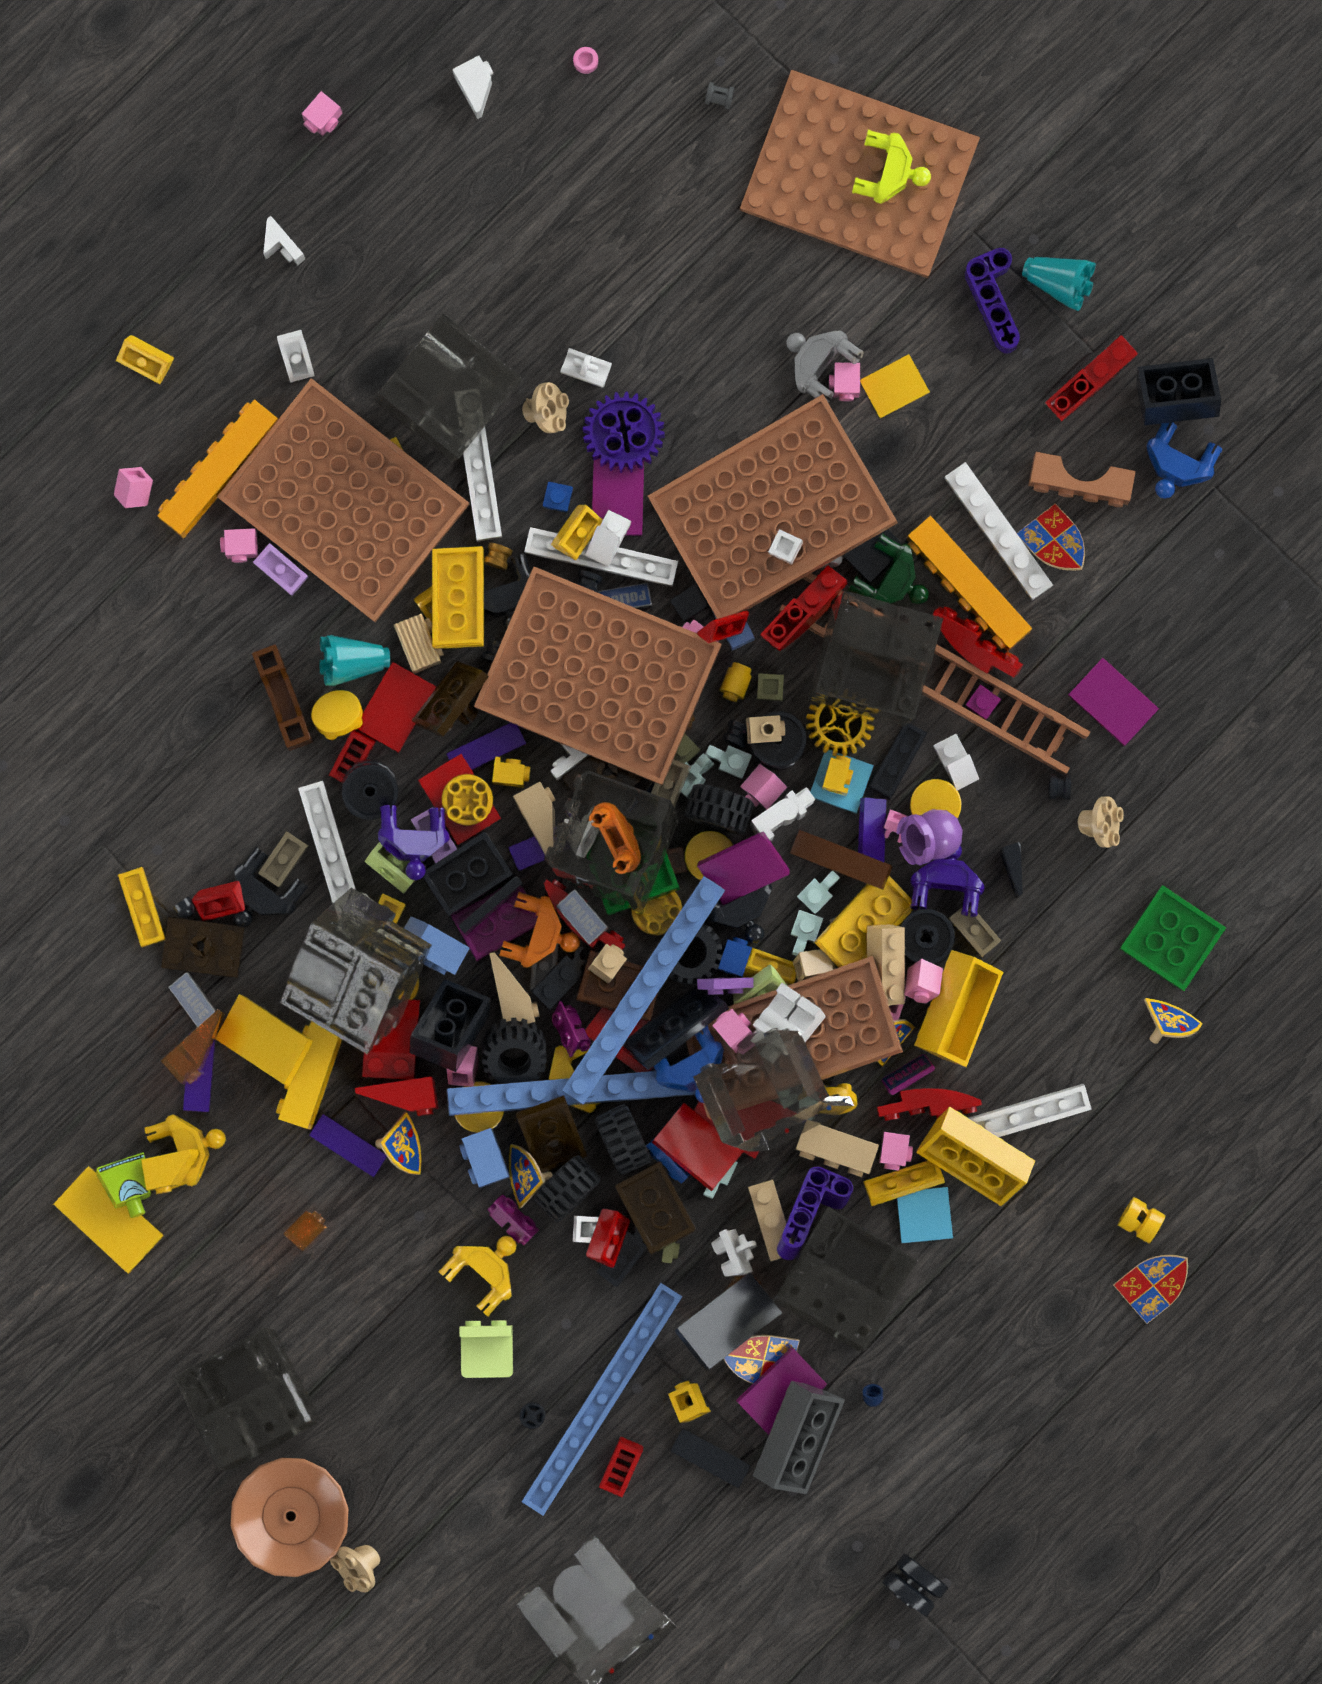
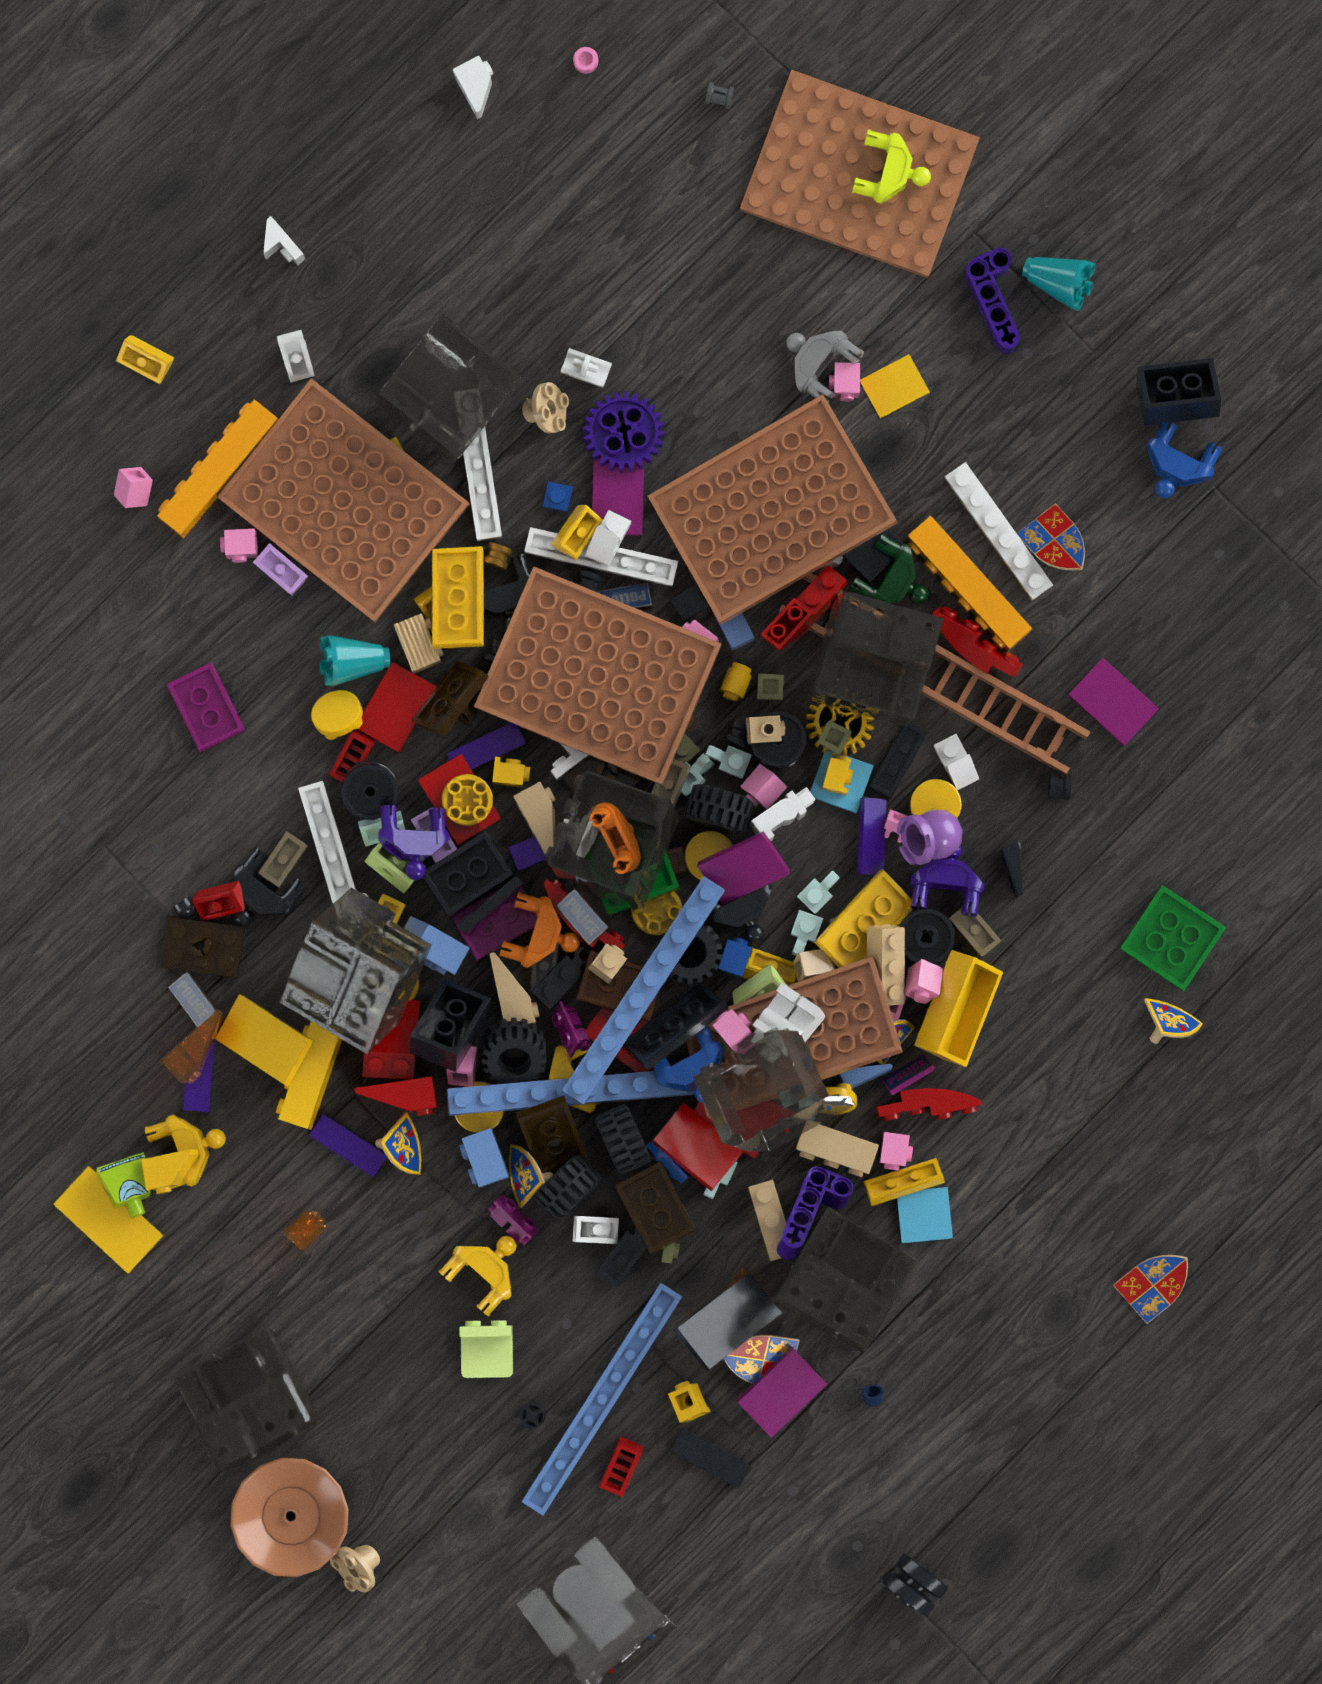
yellow tile [118,867,165,948] -> none
reddish brown arch [252,644,313,751] -> none
bright pink brick [302,91,342,136] -> none
red slope [586,1209,630,1268] -> none
red slope [697,610,749,643] -> none
medium lavender plate [697,977,754,995] -> none
white hips [711,1229,757,1277] -> none
dark grey slope [753,1381,845,1494] -> none
white plate [768,529,803,565] -> none
reddish brown tile [790,830,893,890] -> none
yellow slope [916,1107,1035,1206] -> none
magenta plate [965,684,1001,720] -> none
white plate [968,1084,1092,1137] -> none
nougat arch [1028,452,1136,507] -> none
red slope [1045,335,1138,421] -> none
tan plate [1078,796,1123,848] -> none
yellow wheel [1118,1197,1166,1244] -> none
none -> magenta tile [166,662,246,753]
none -> light aqua plate [358,811,405,847]
none -> olive plate [817,720,852,755]
none -> medium blue slope [838,1064,892,1088]

